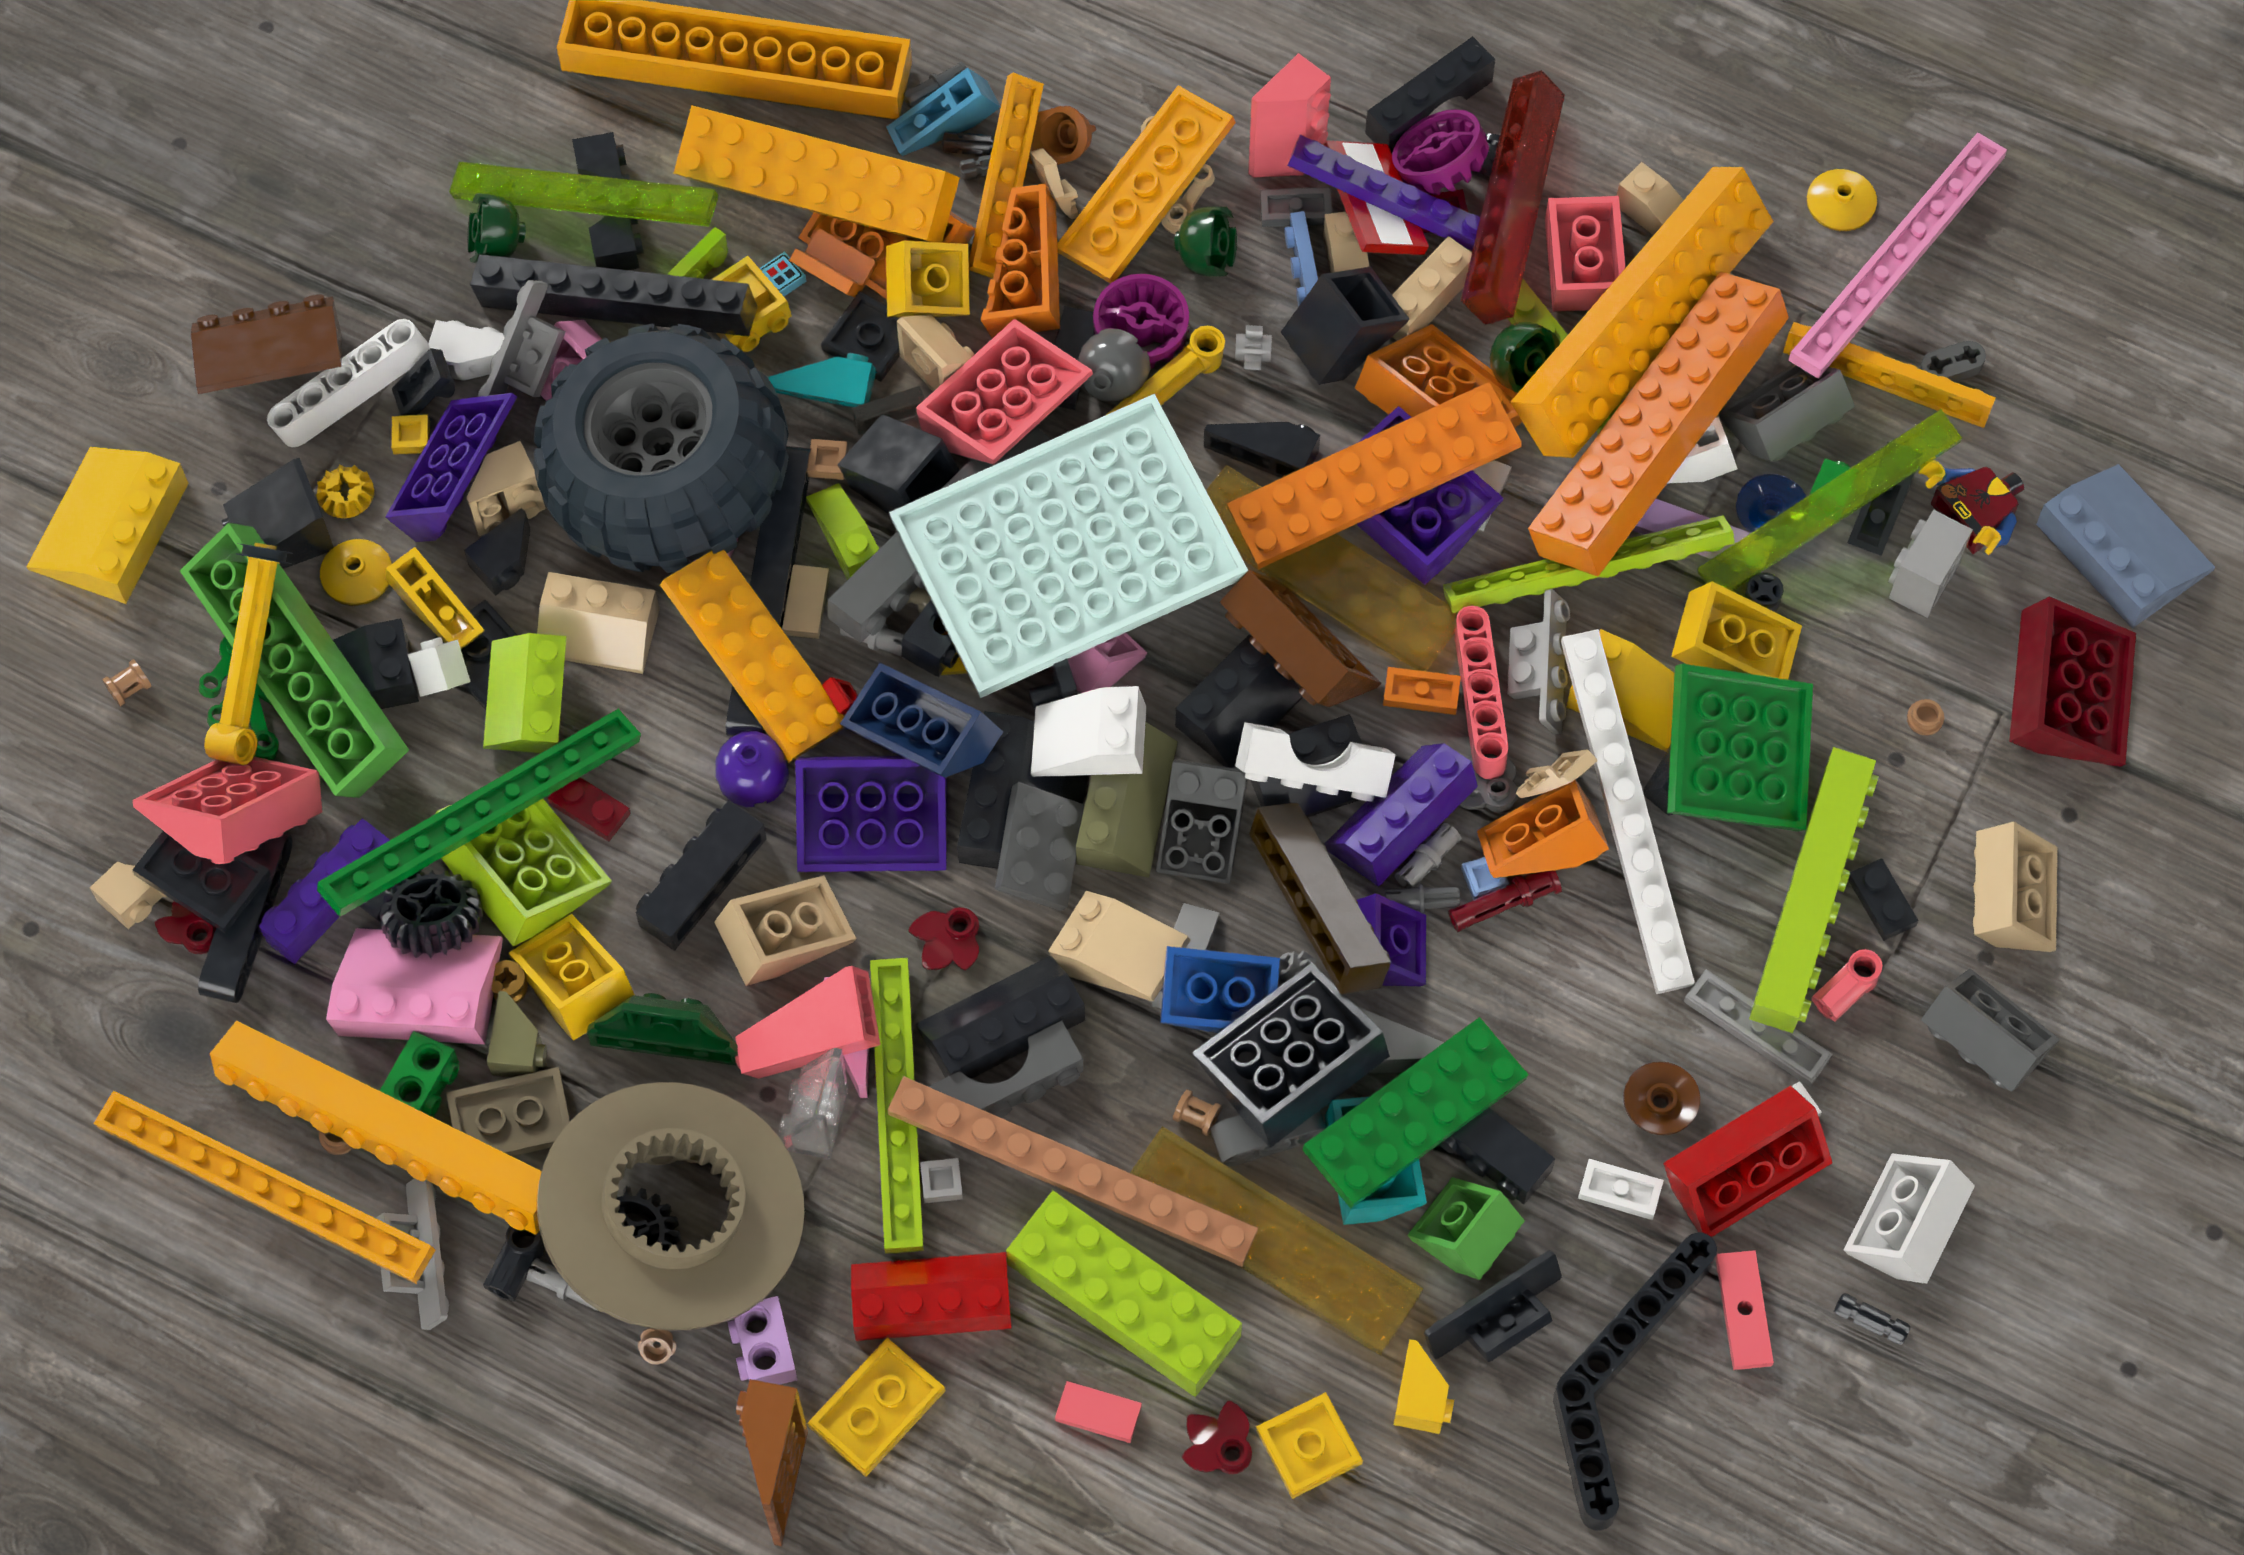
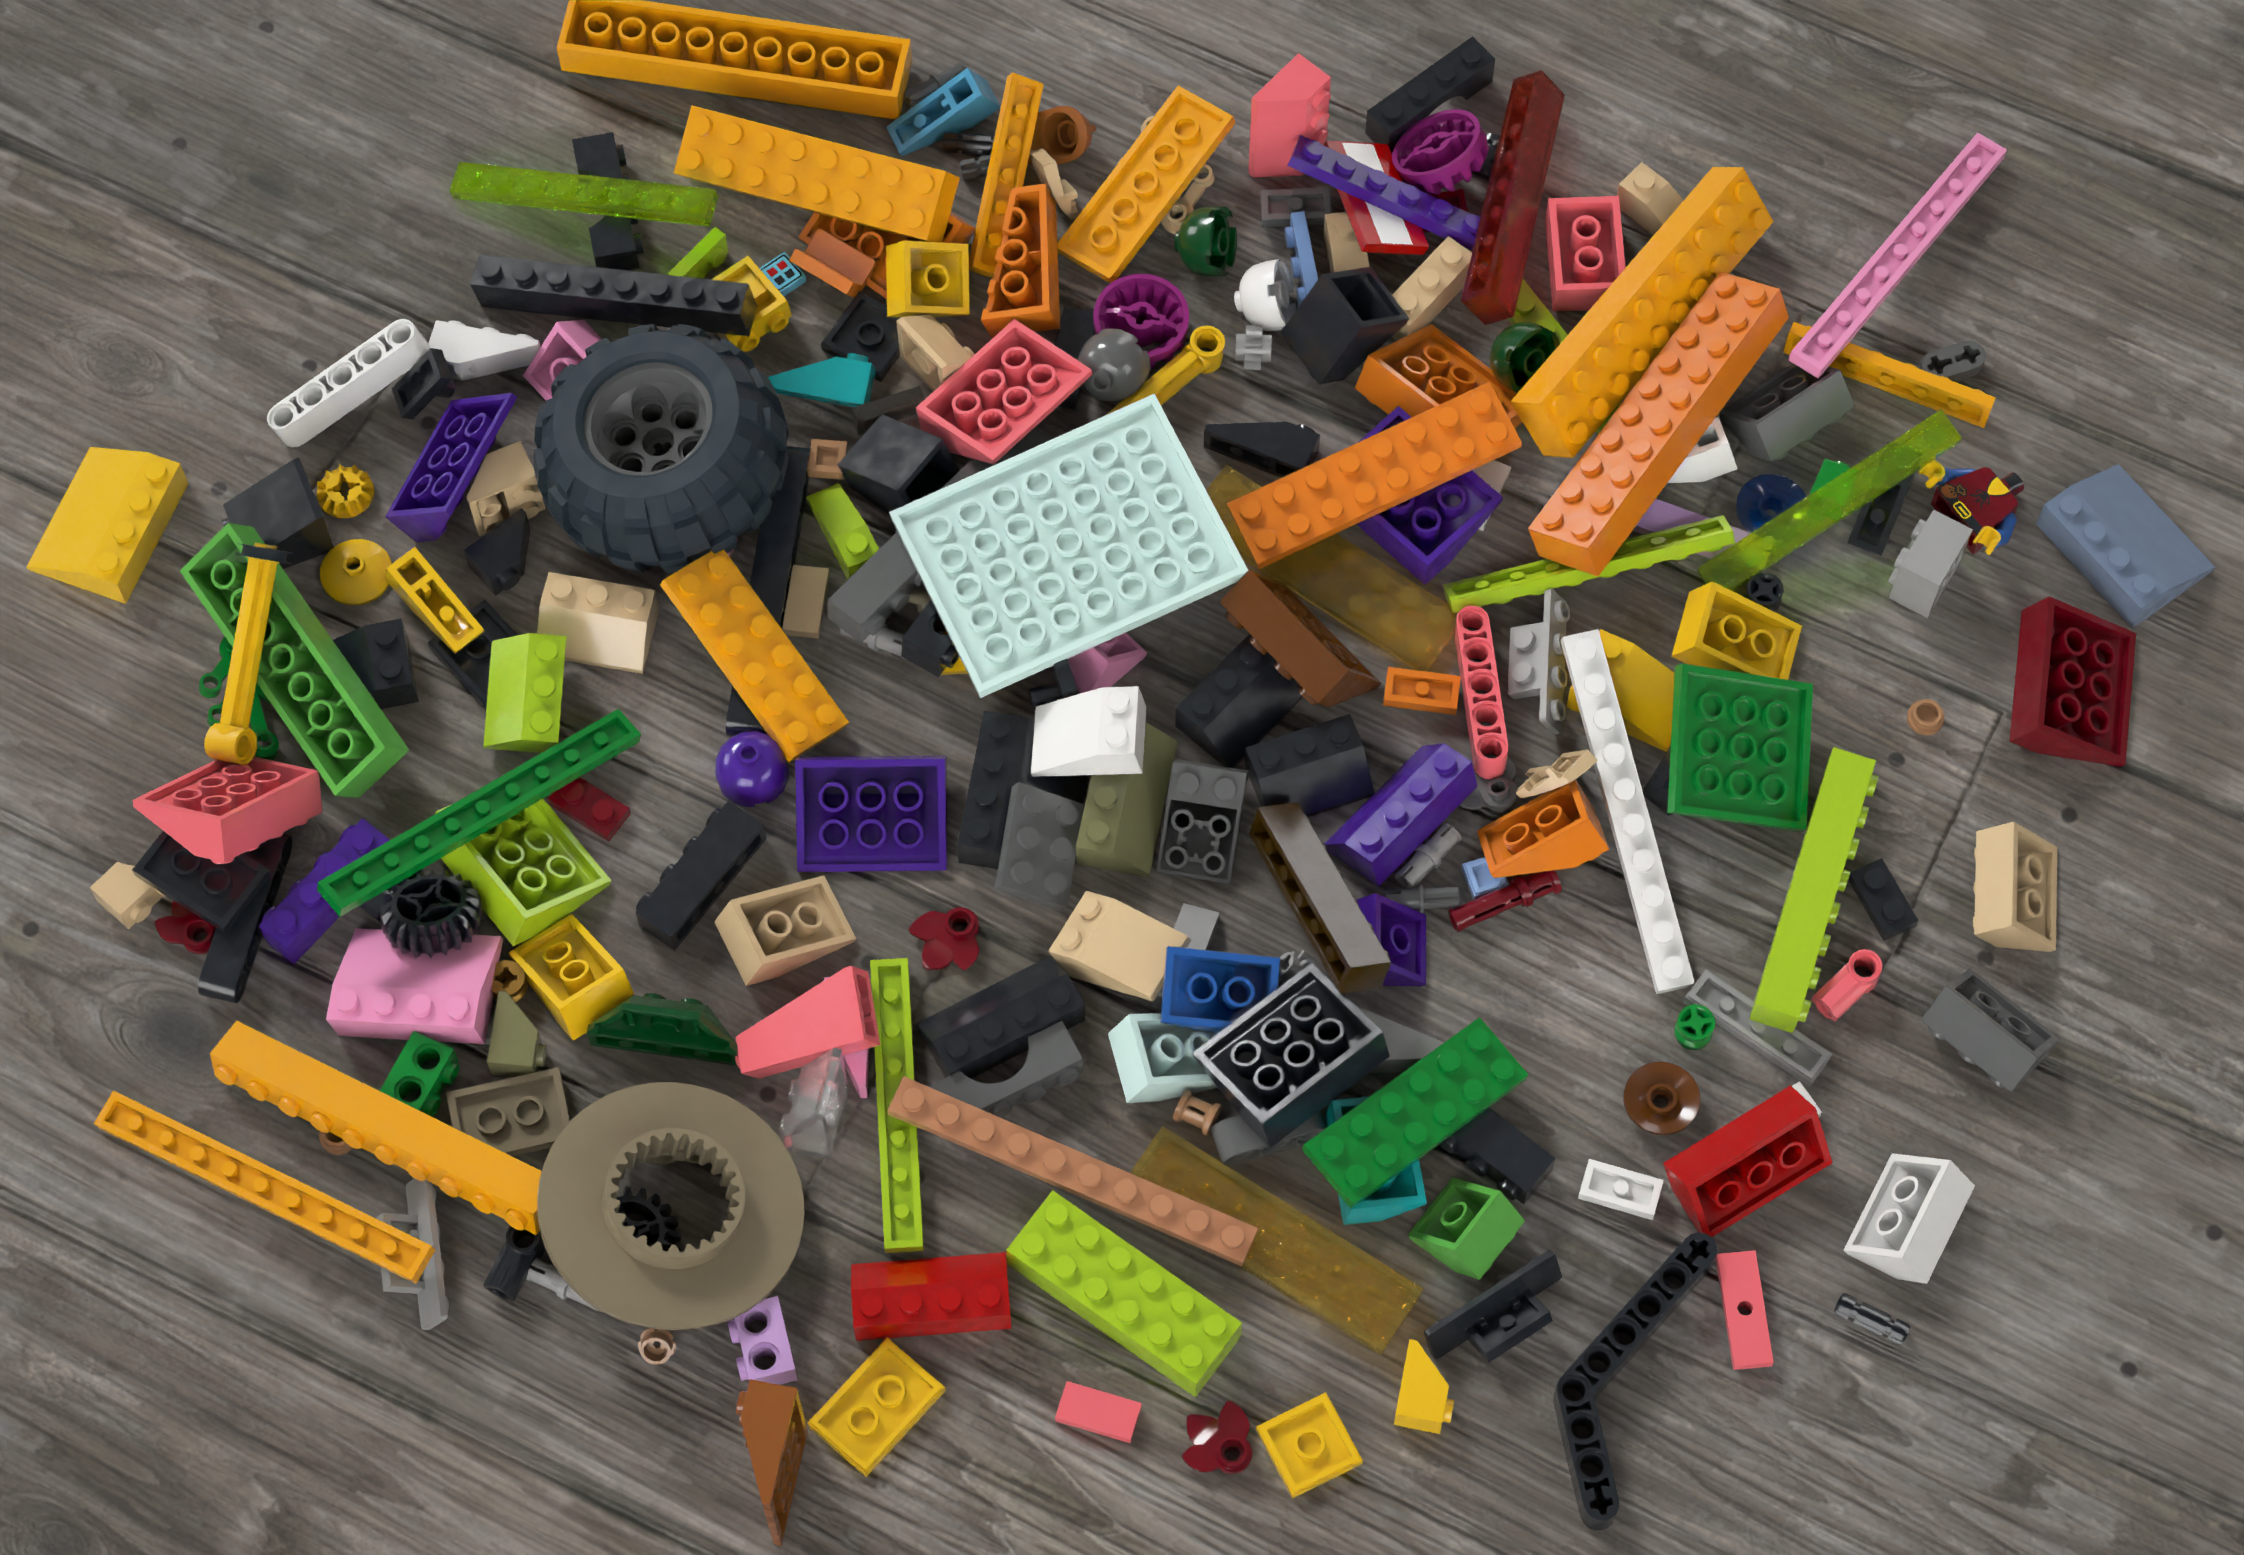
medium nougat bush [102,659,152,707] -> none
reddish brown slope [191,294,342,394] -> none
yellow plate [391,415,430,455] -> none
white brick [408,637,470,697] -> none
dark green cylinder [467,193,526,263] -> none
light grey bracket [478,280,566,397] -> none
red tile [822,677,858,715] -> none
dark blue slope [840,663,1003,778] -> none
light grey plate [920,1158,963,1203] -> none
white arch [1235,722,1396,802] -> none
yellow dish [1807,169,1877,231] -> none
none -> light aqua slope [1108,1013,1218,1103]
none -> white cylinder [1234,259,1296,331]
none -> green wheel [1674,1004,1715,1050]

